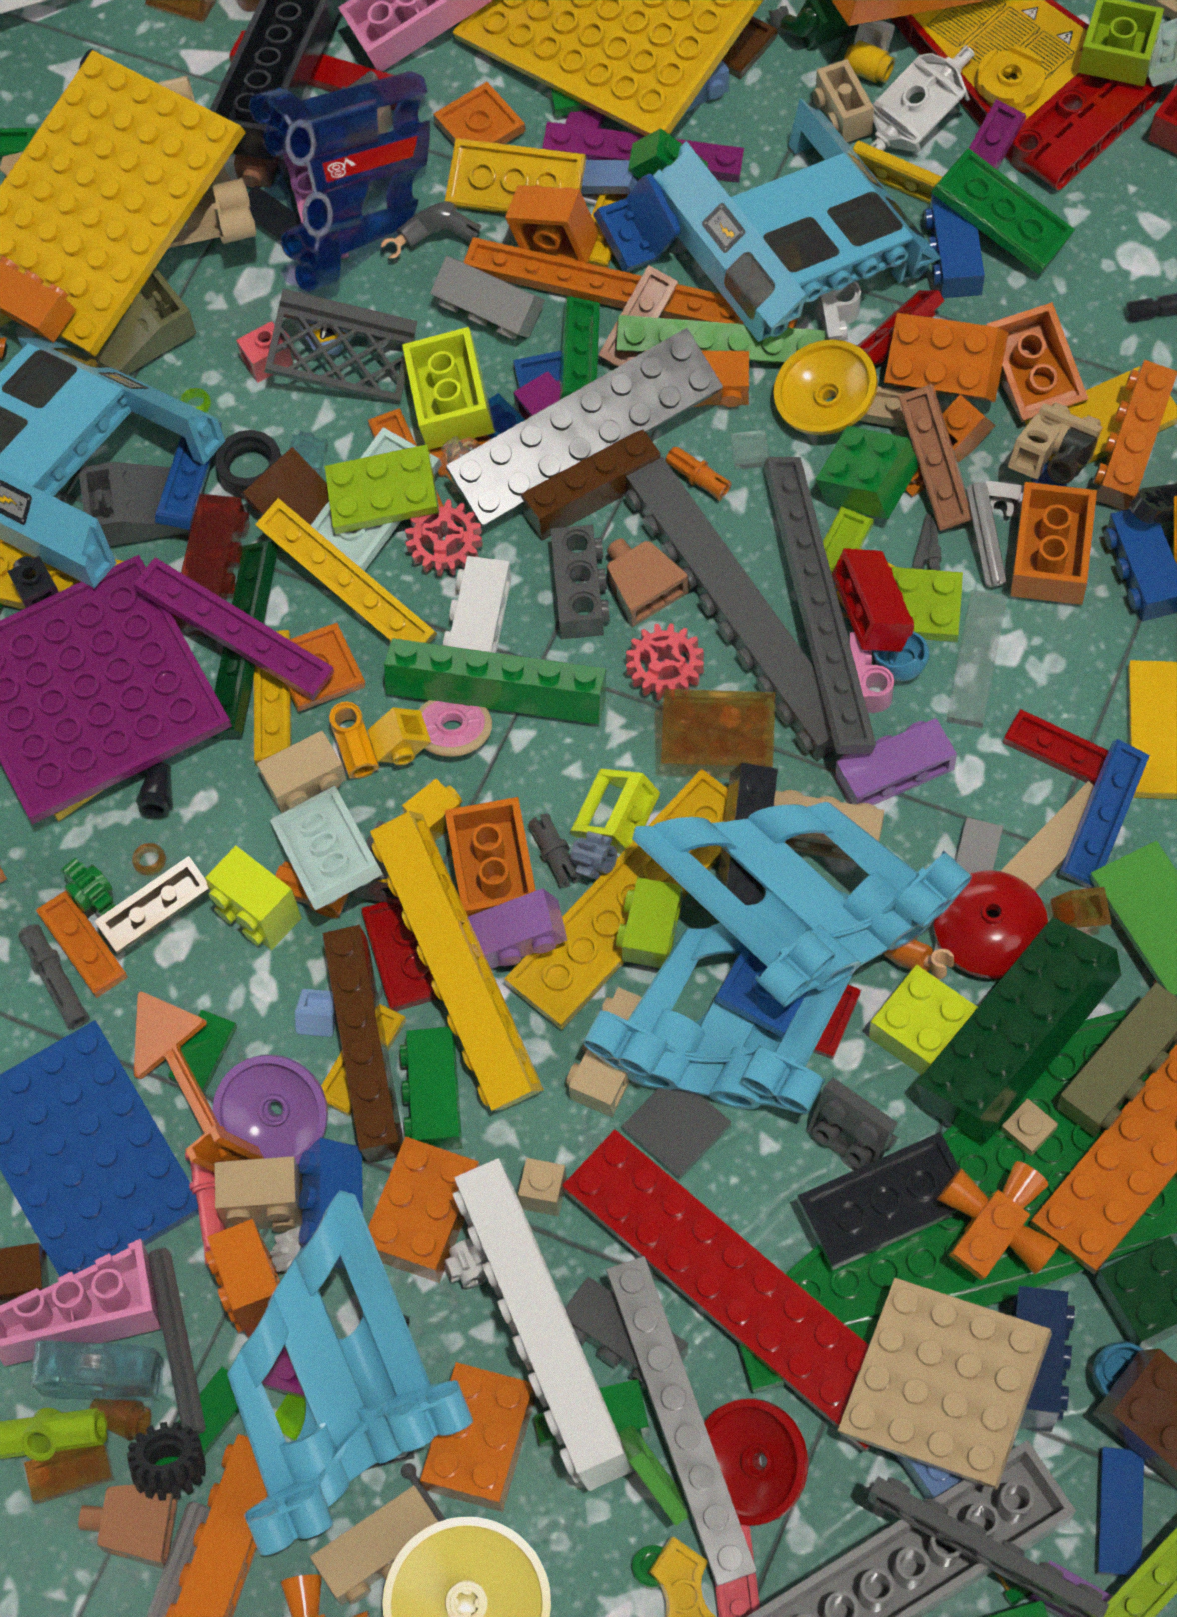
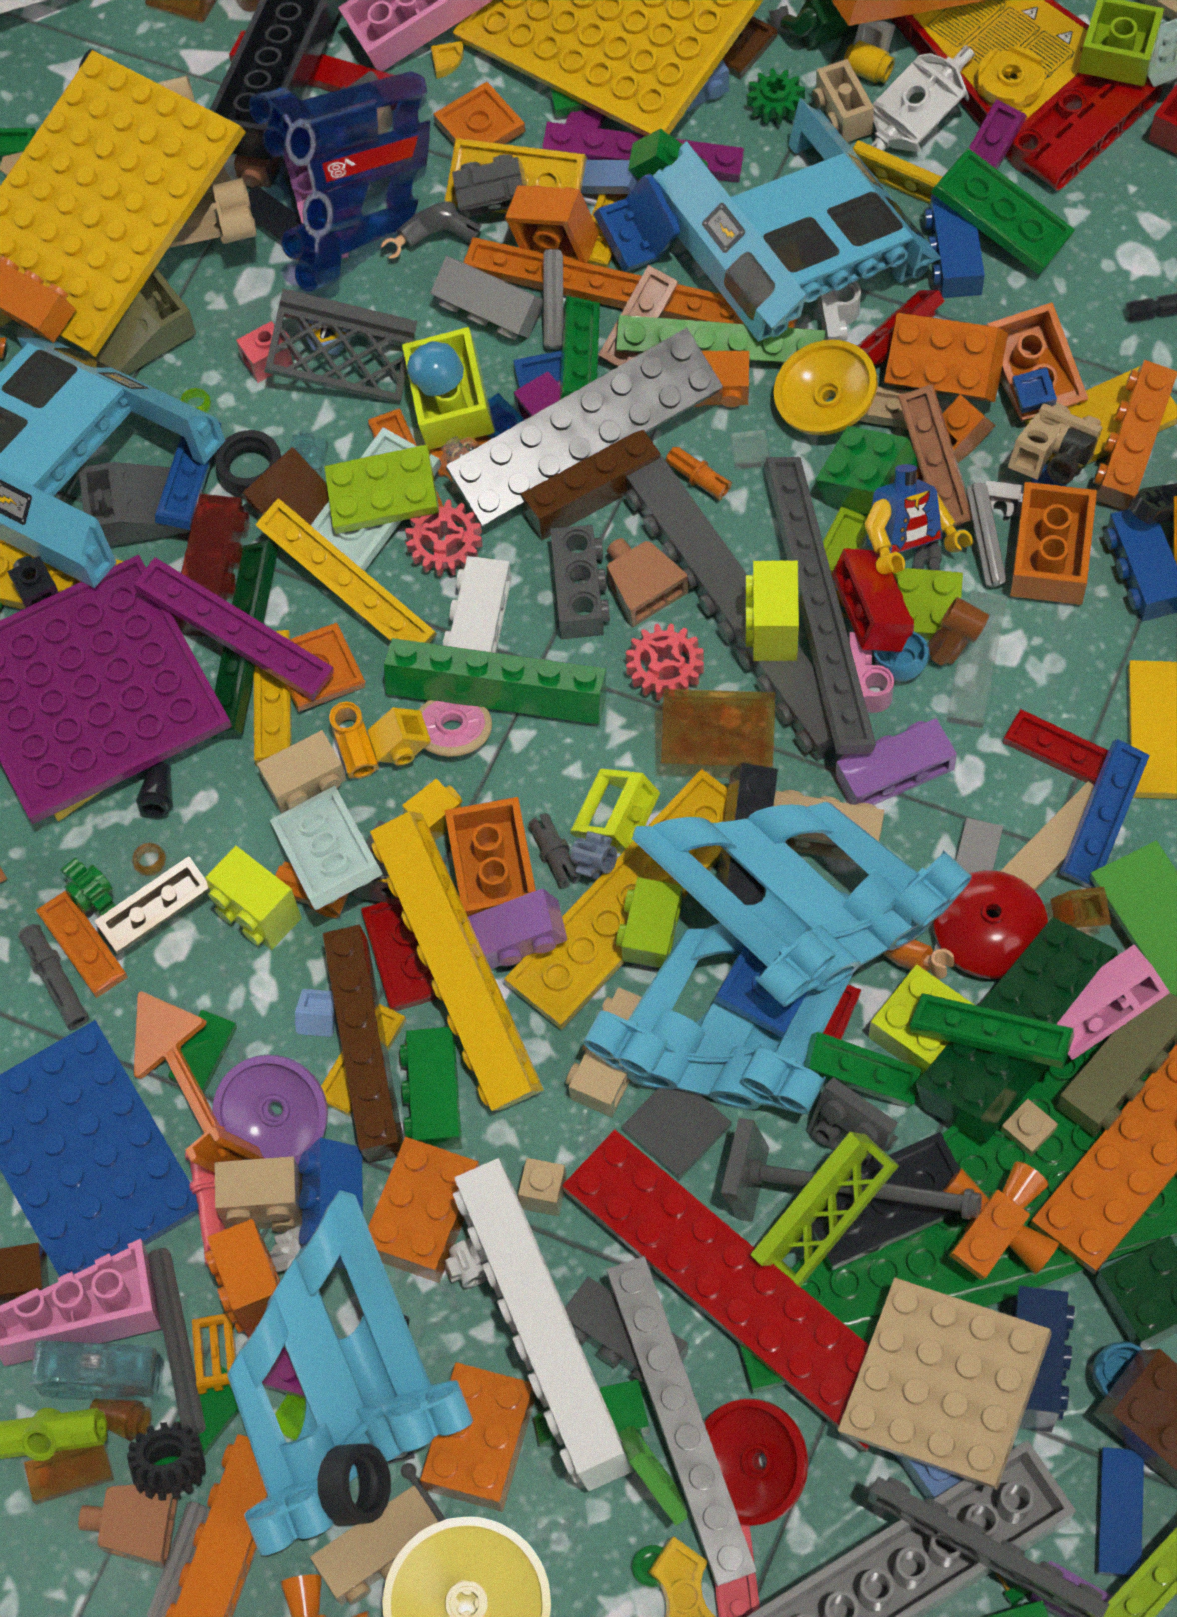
none -> light orange tile [192,1313,236,1394]
none -> black tyre [317,1443,391,1524]
none -> dark azure hair [407,341,464,396]
none -> yellow tile [431,41,464,79]
none -> dark grey brick [452,154,527,218]
none -> light grey axle [544,249,563,350]
none -> dark grey tile [721,1118,982,1222]
none -> neon yellow brick [746,560,799,661]
none -> green gear [747,68,805,125]
none -> lime fence [750,1132,899,1287]
none -> green plate [804,1031,922,1107]
none -> torso [865,464,973,574]
none -> green tile [910,993,1074,1069]
none -> dark orange piece [928,596,989,665]
none -> blue plate [1012,367,1057,413]
none -> bright pink slope [1057,945,1170,1060]

